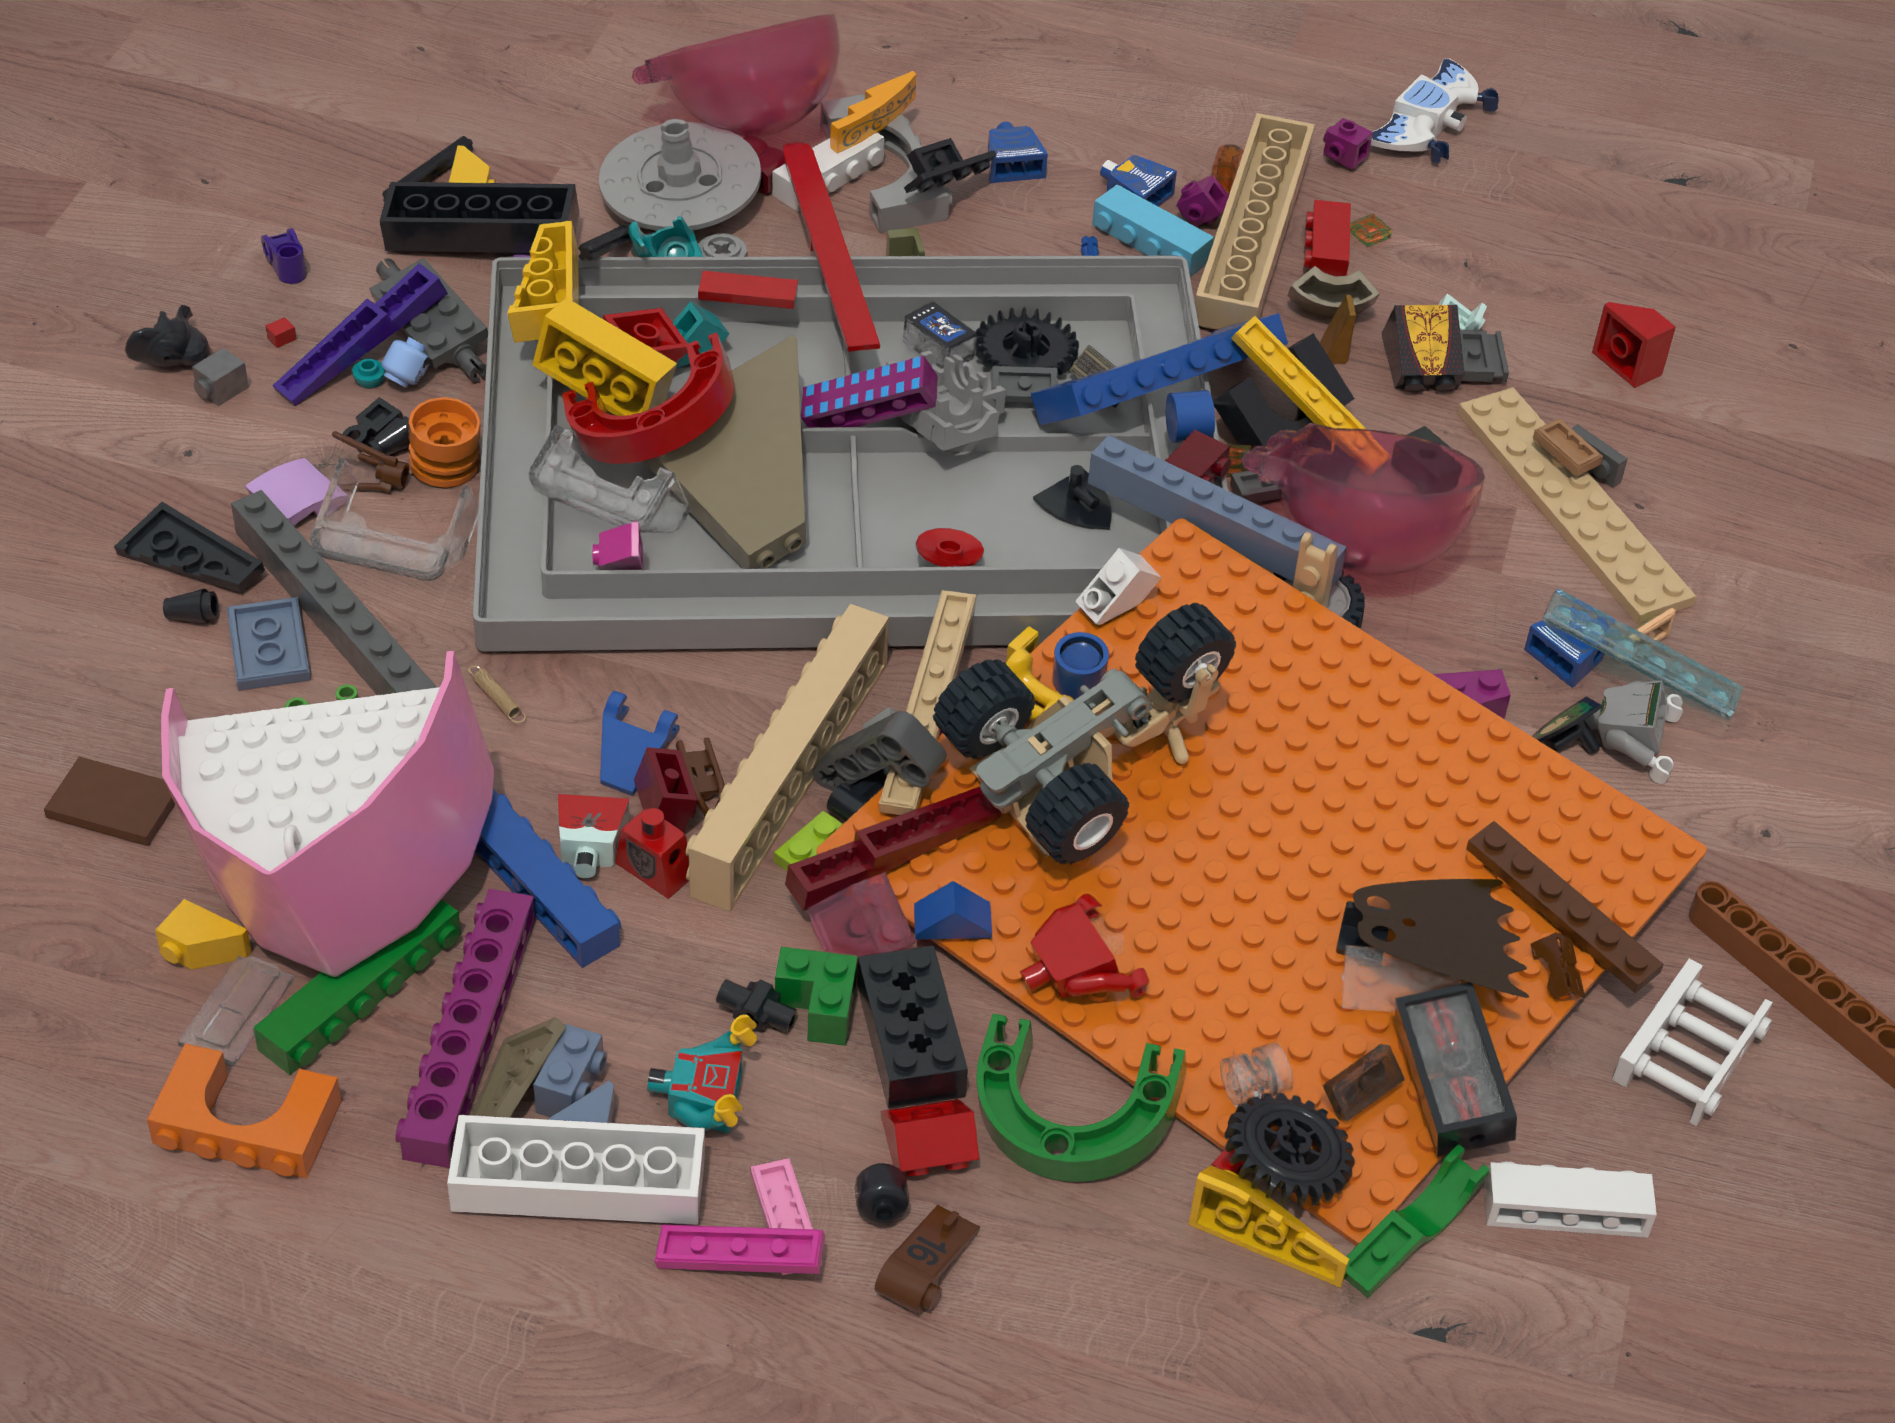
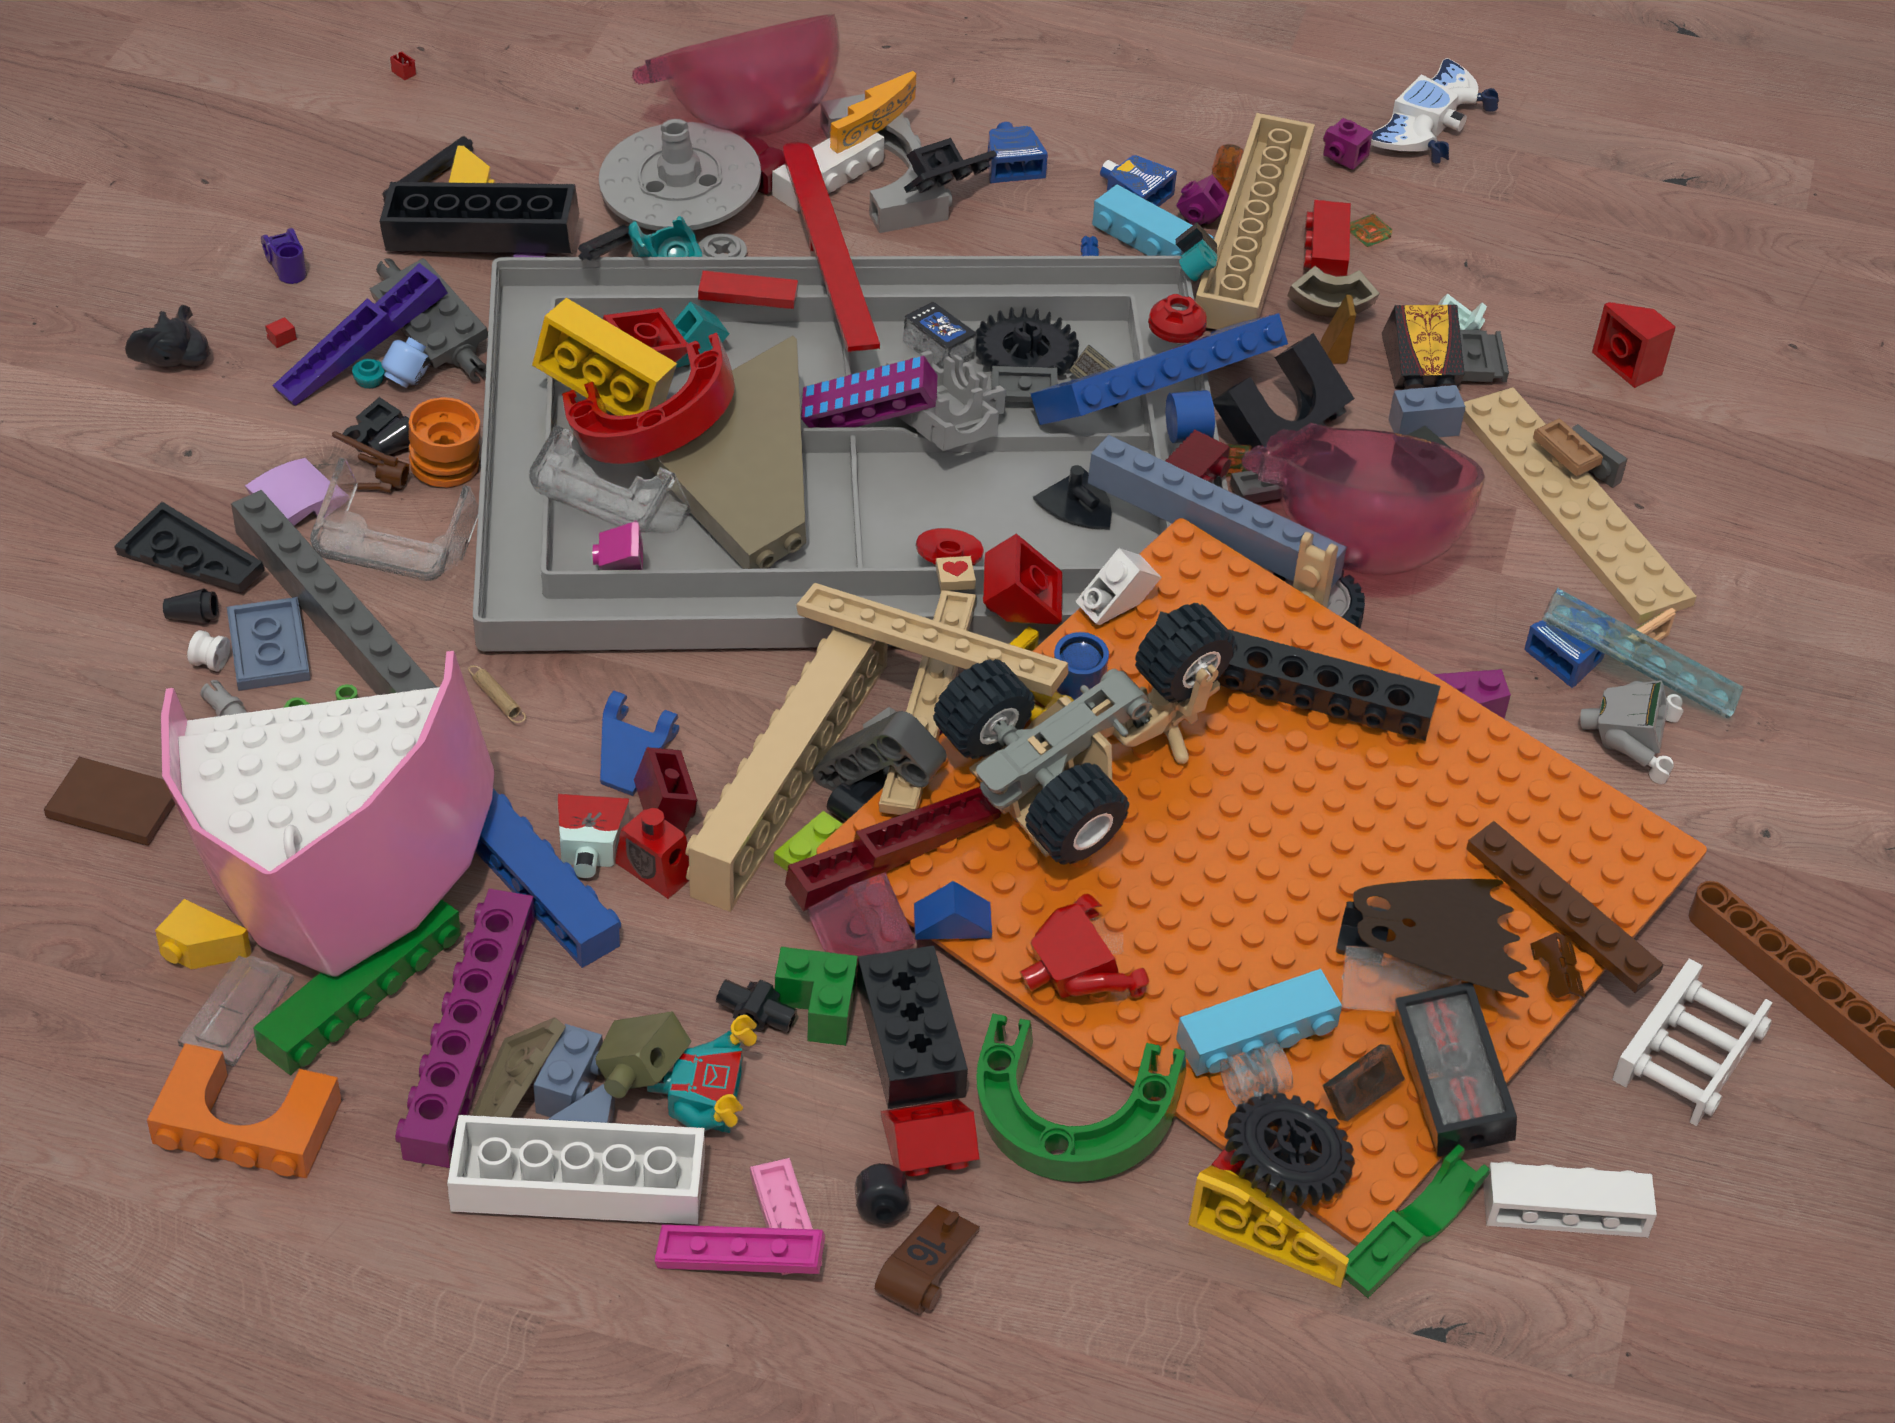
flat silver brick [192,348,249,406] -> none
yellow wedge [507,221,579,343] -> none
reddish brown piece [676,737,725,816] -> none
olive panel [886,228,925,256] -> none
yellow tile [1231,316,1392,479] -> none
black shield [1532,696,1603,753] -> none
none -> white wheel [187,630,230,671]
none -> light grey pin [200,680,247,717]
none -> red piece [390,51,416,80]
none -> olive torso [595,1011,692,1098]
none -> tan plate [796,583,1069,697]
none -> tan tile [936,556,976,591]
none -> red slope [983,533,1062,625]
none -> red piece [1148,294,1207,343]
none -> black brick [1156,611,1441,741]
none -> leg [1175,223,1217,281]
none -> medium azure brick [1176,969,1342,1076]
none -> sand blue brick [1388,385,1466,440]

